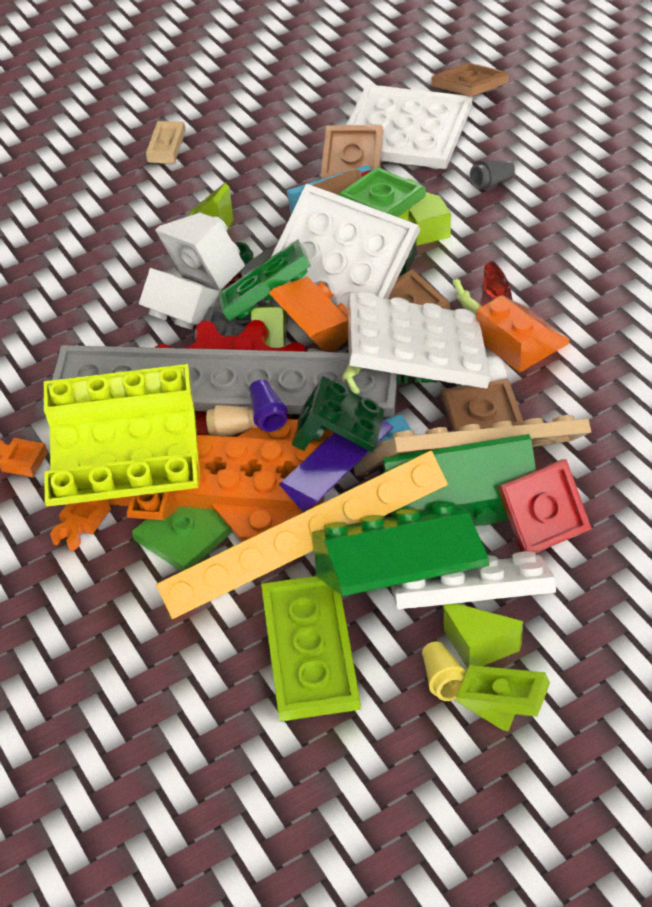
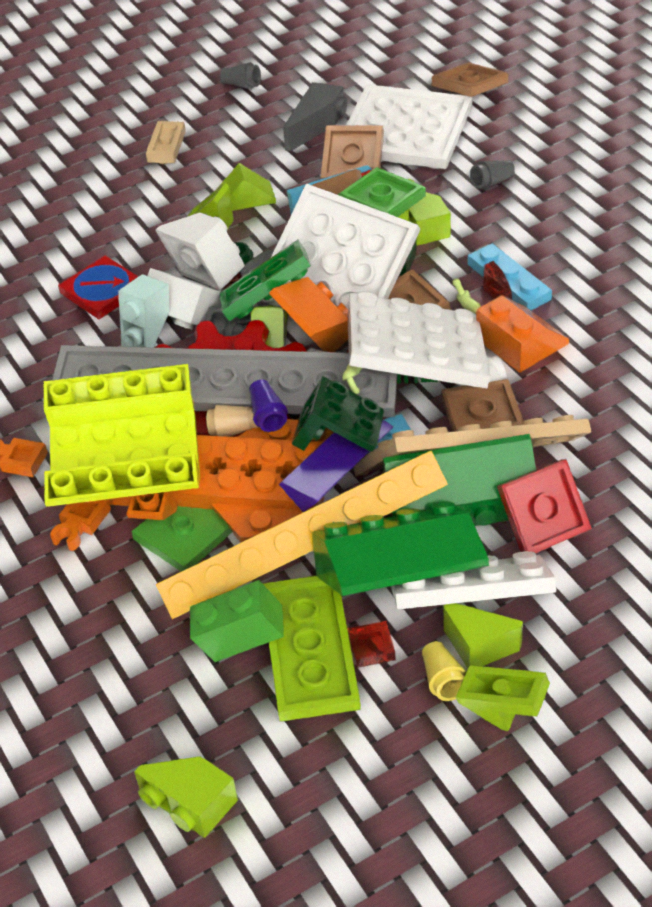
none -> tile [58,255,139,319]
none -> light aqua slope [118,274,169,348]
none -> lime slope [134,756,238,838]
none -> bright green brick [190,580,284,662]
none -> lime slope [218,163,276,211]
none -> dark grey cone [220,62,261,89]
none -> dark grey slope [283,82,347,152]
none -> clear red tile [348,621,396,668]
none -> medium azure plate [468,243,552,310]

